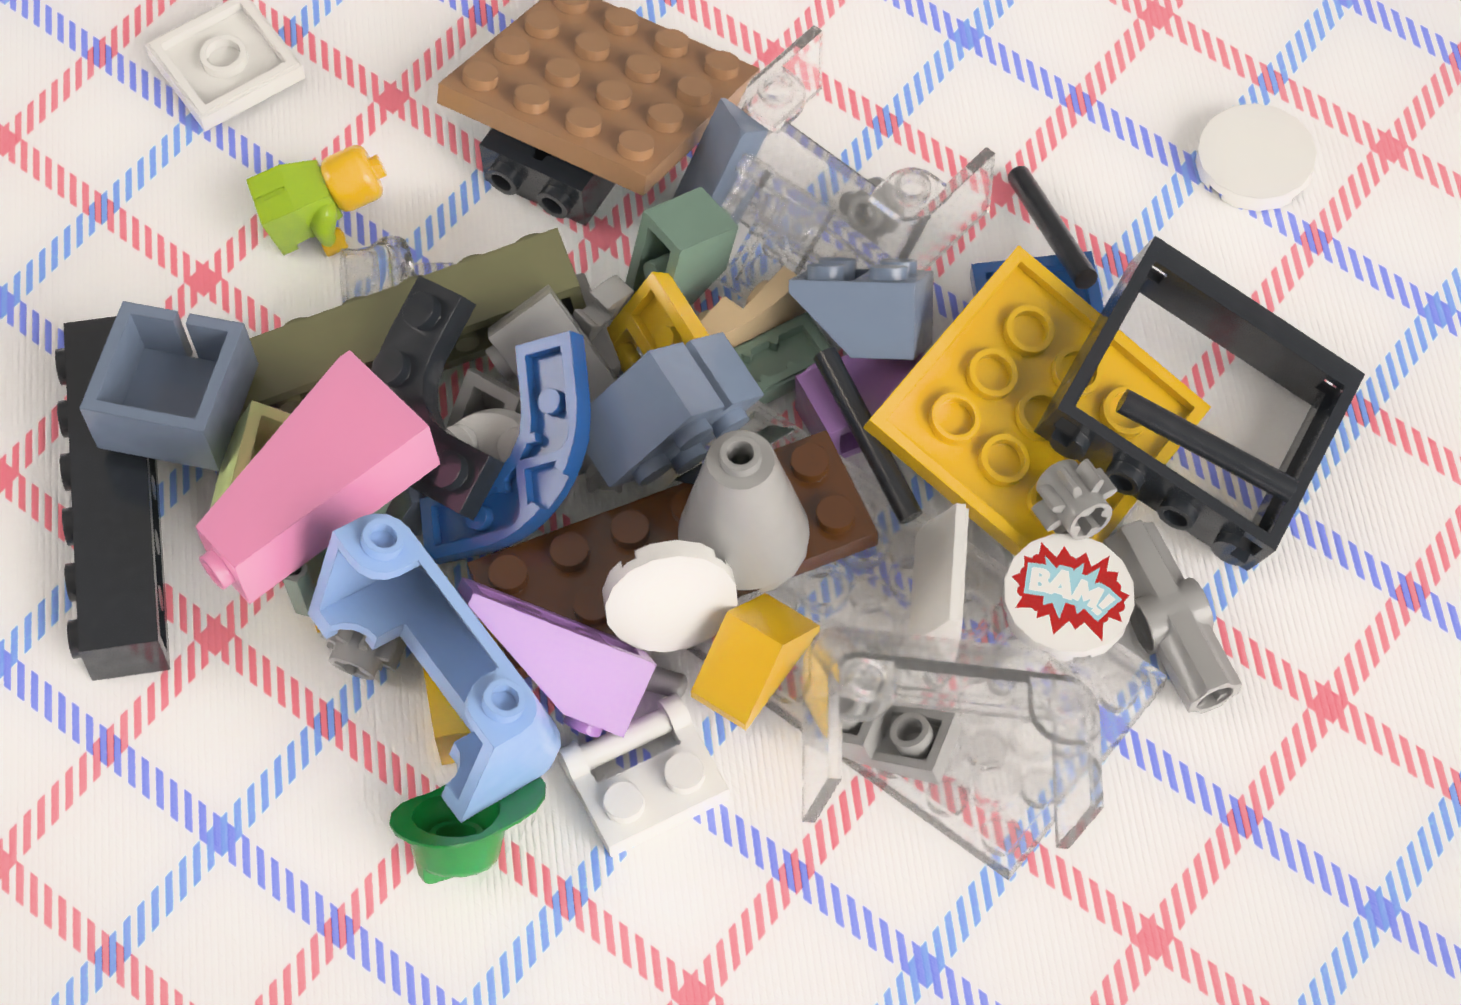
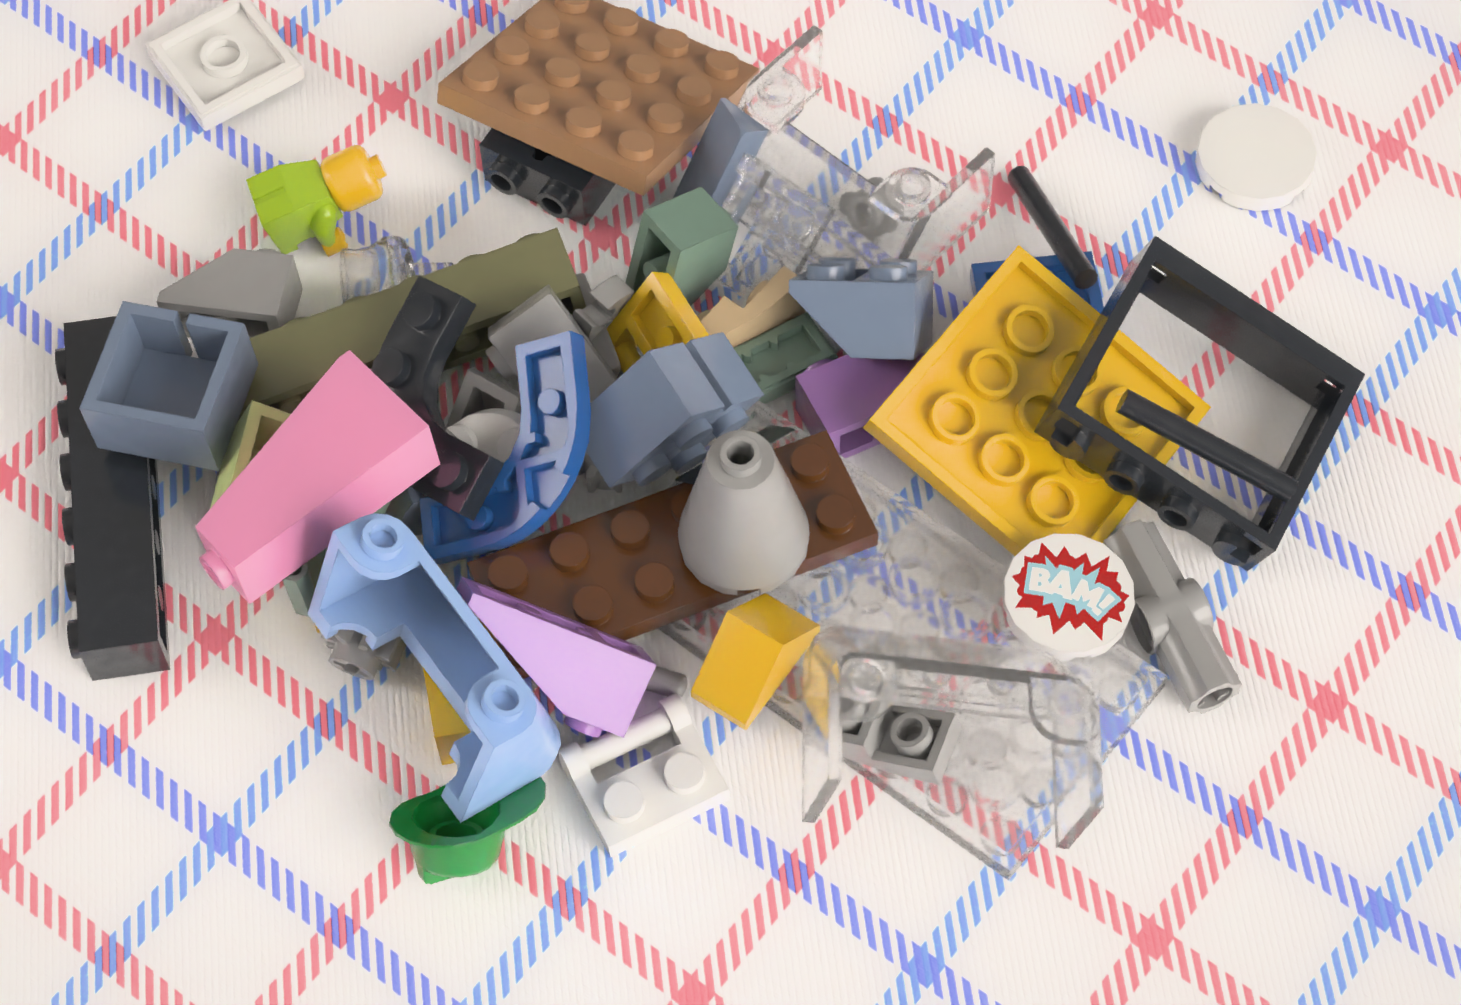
white tile [602,540,738,652] -> none
black bar [813,347,923,525] -> none
white slope [908,503,969,651] -> none
light grey gear [1031,459,1117,540] -> none
none -> light grey slope [156,248,303,338]

